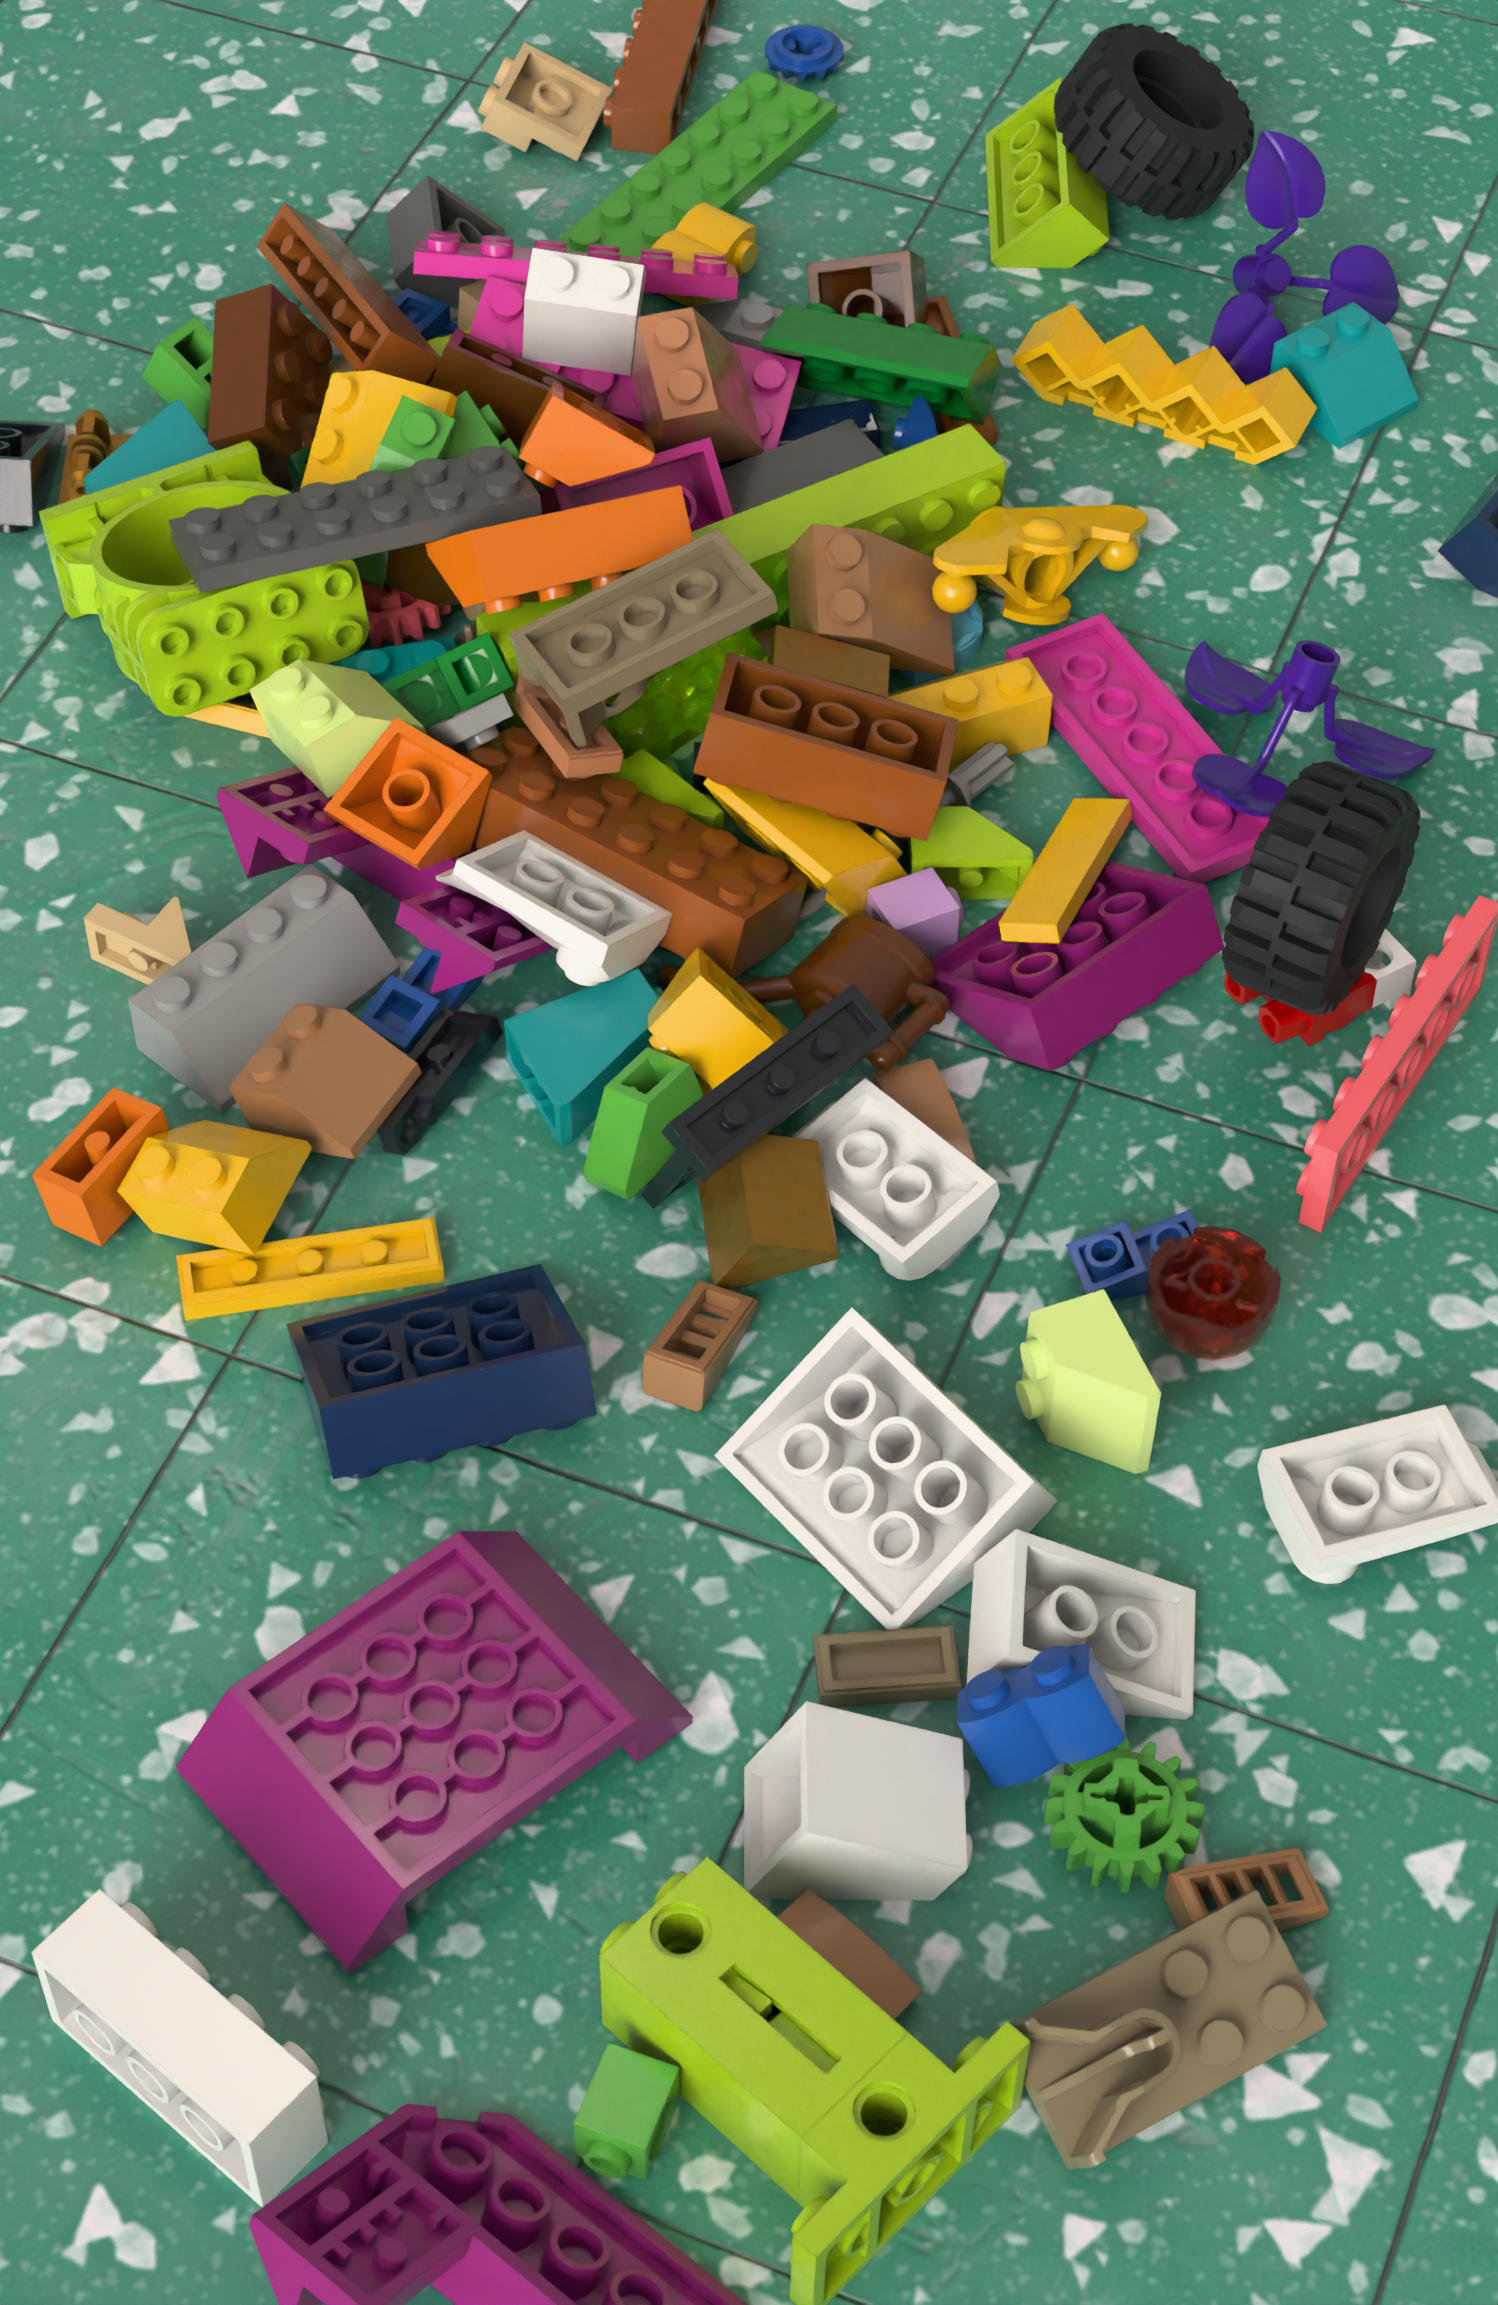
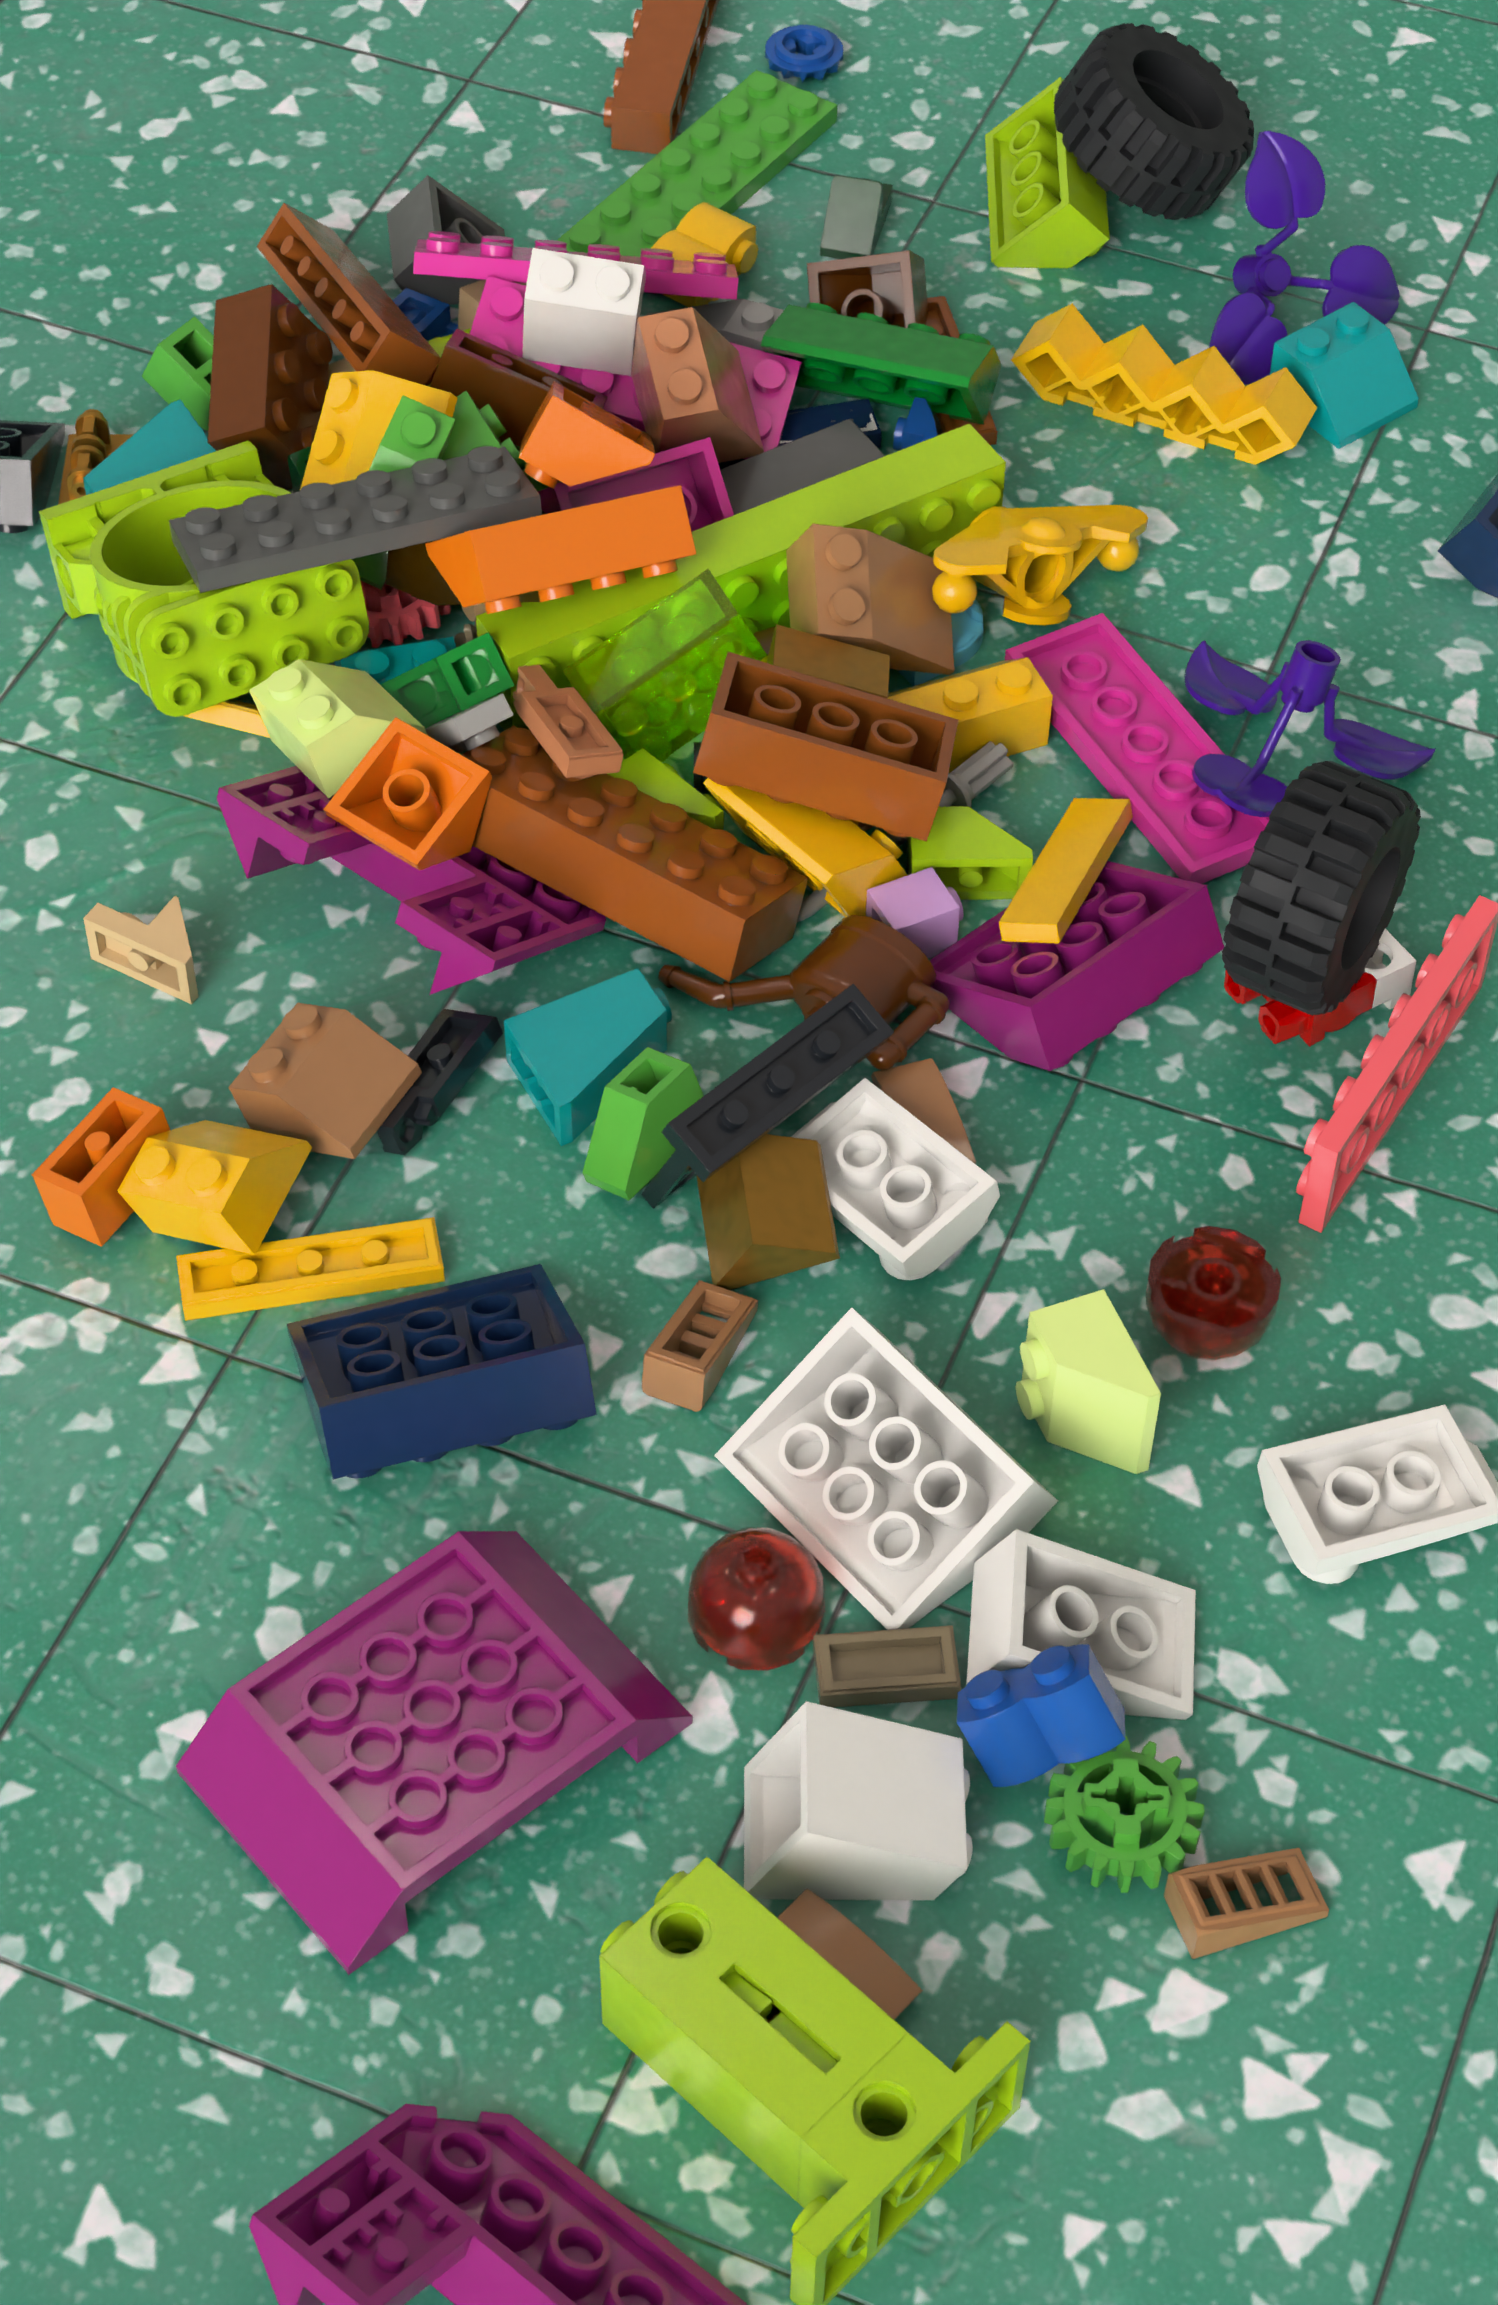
white brick [32,1889,329,2207] -> none
light grey slope [128,864,401,1113] -> none
blue slope [358,947,484,1054] -> none
white slope [436,830,673,986] -> none
tan plate [477,42,613,161] -> none
dark tan plate [509,529,779,747] -> none
bright green brick [573,2042,680,2181] -> none
yellow slope [648,947,789,1095] -> none
dark tan plate [996,1889,1328,2169] -> none
blue slope [1066,1209,1217,1300] -> none
none -> clear red cylinder [688,1527,825,1671]
none -> slope [820,175,893,259]

